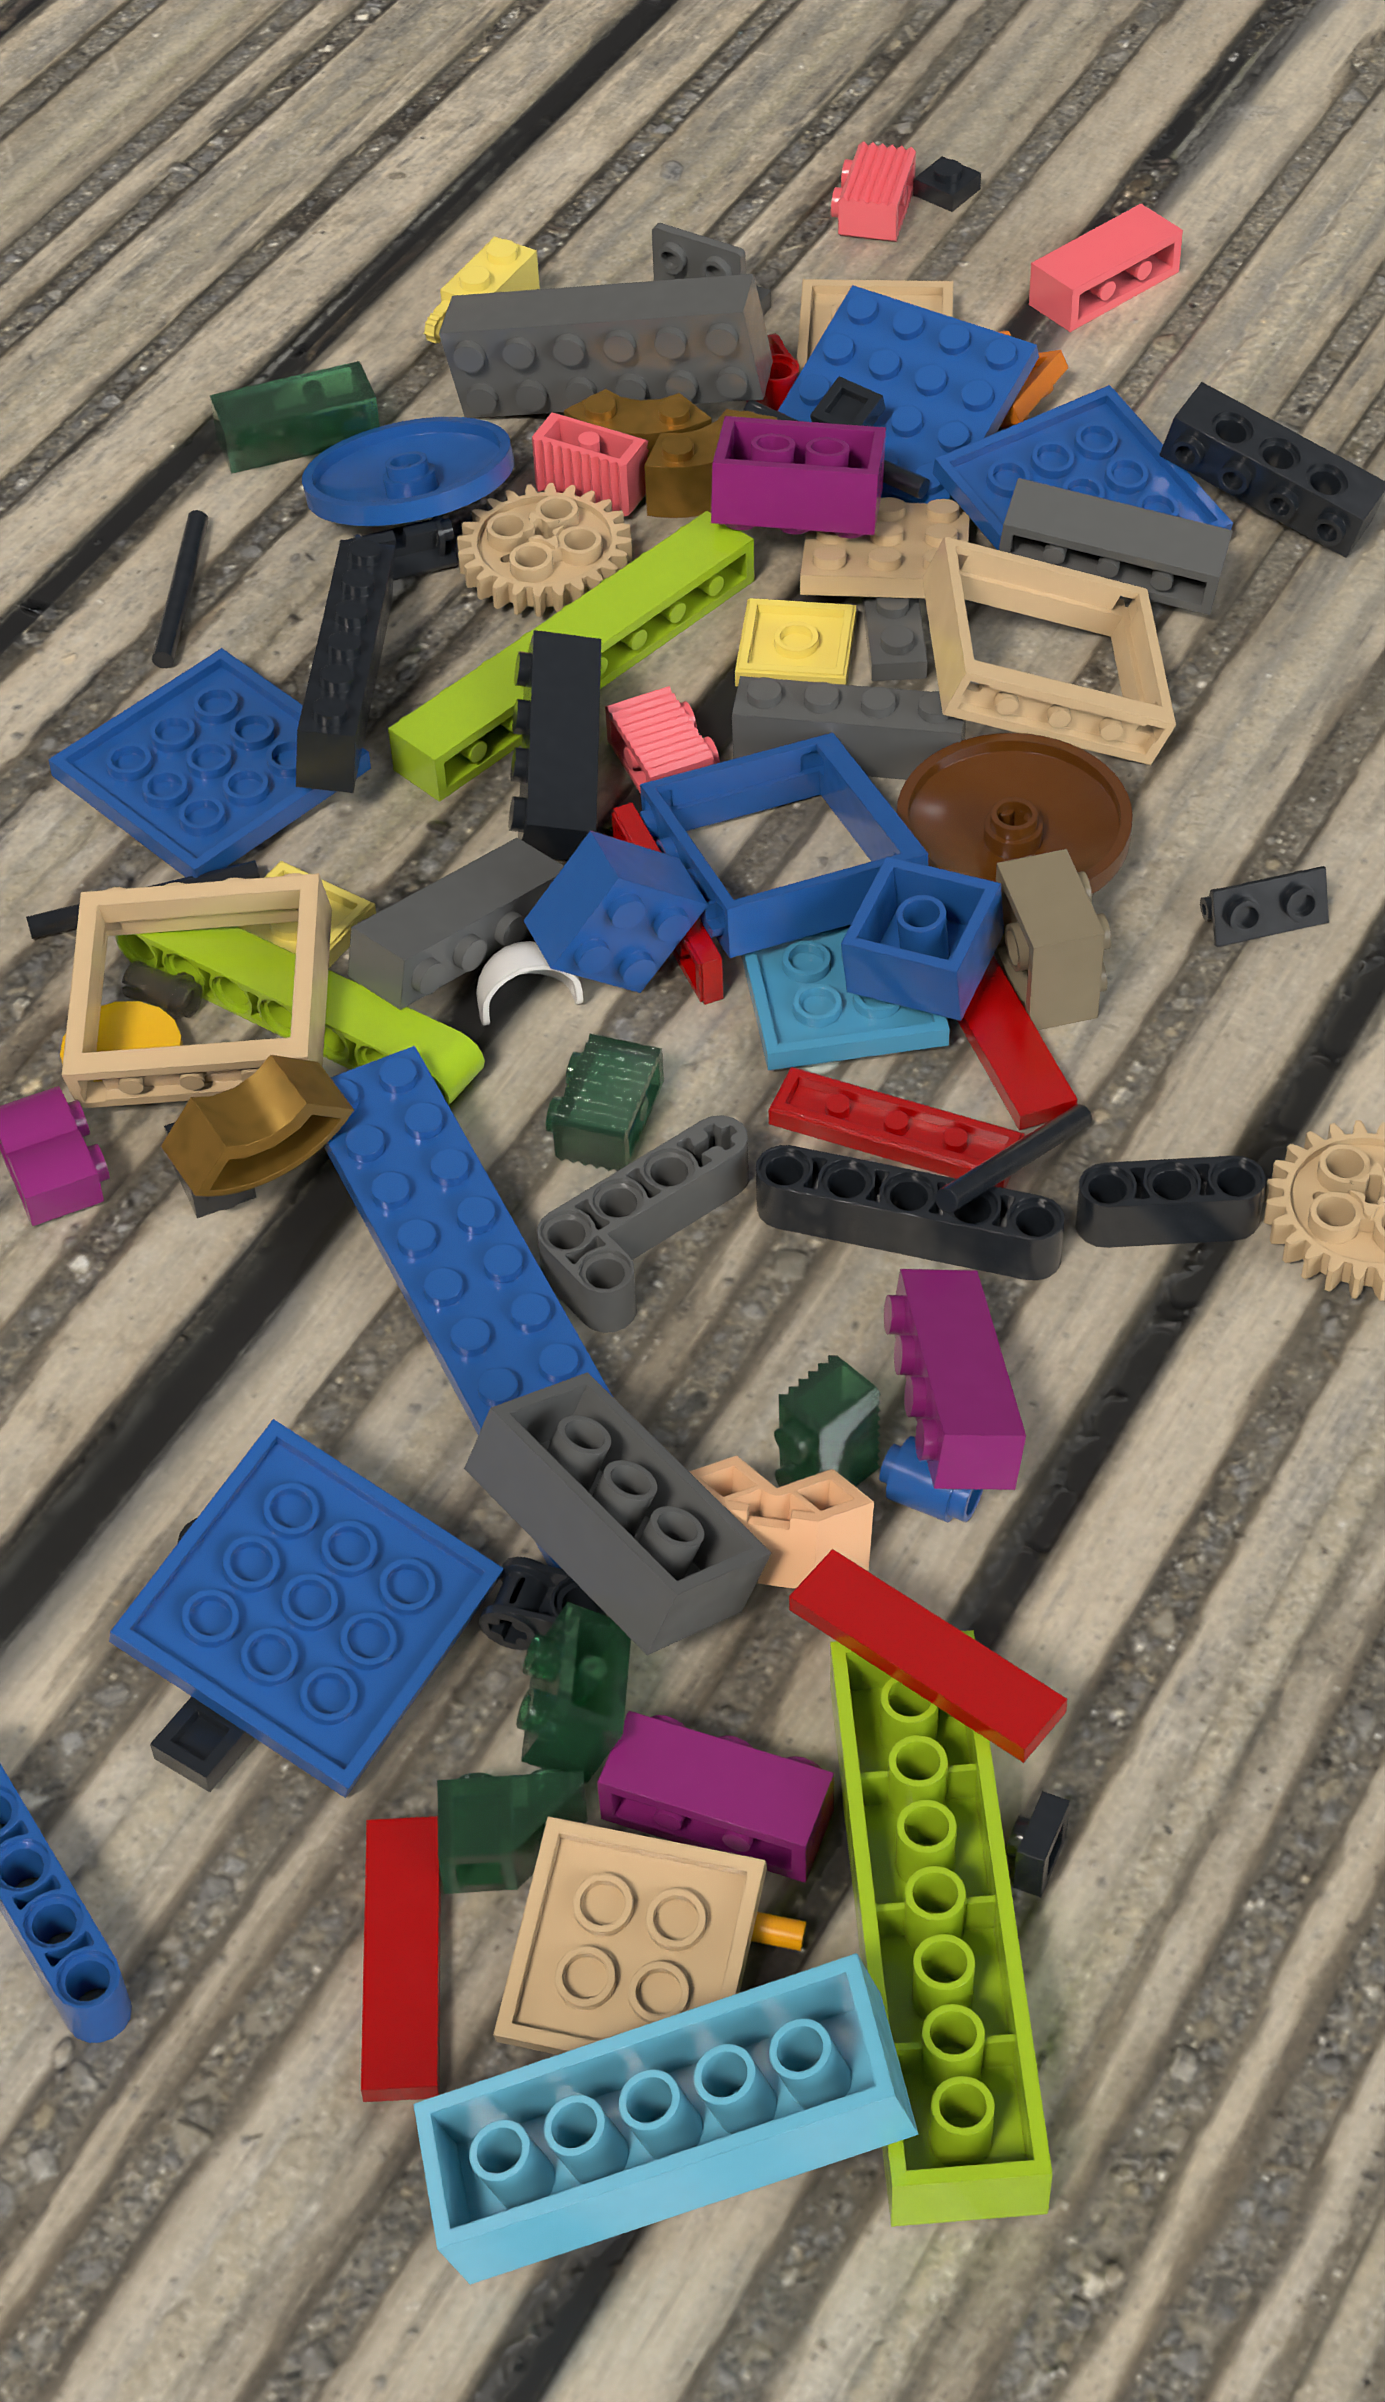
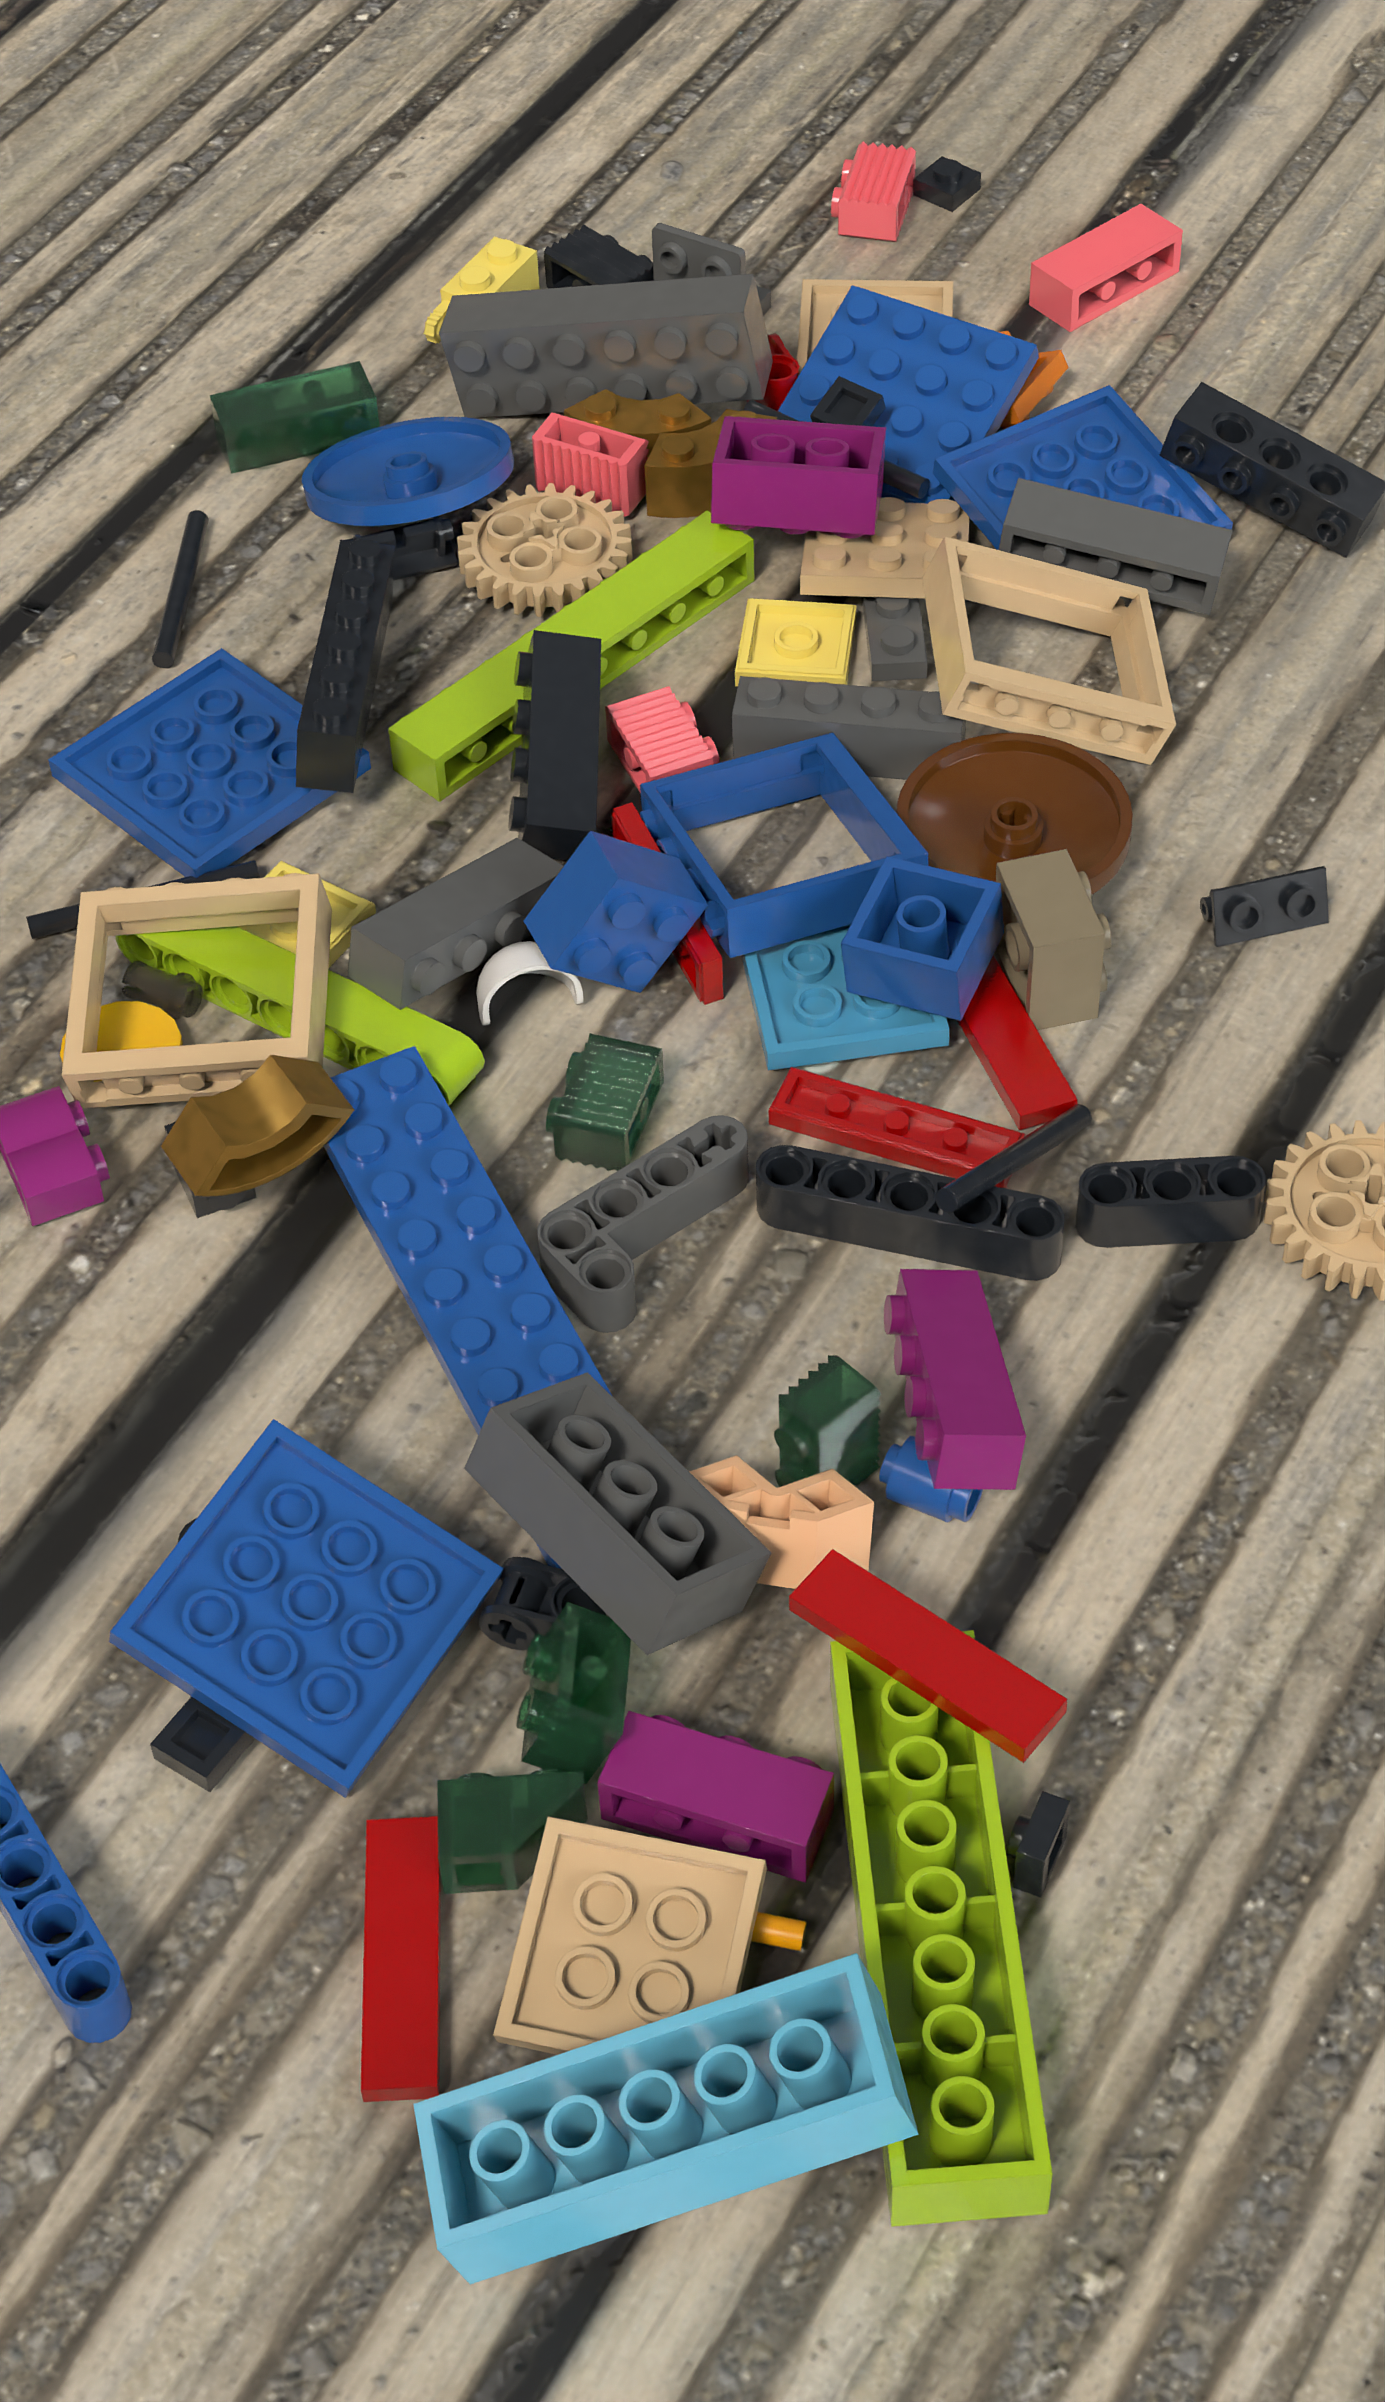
none -> black brick [544,224,654,289]

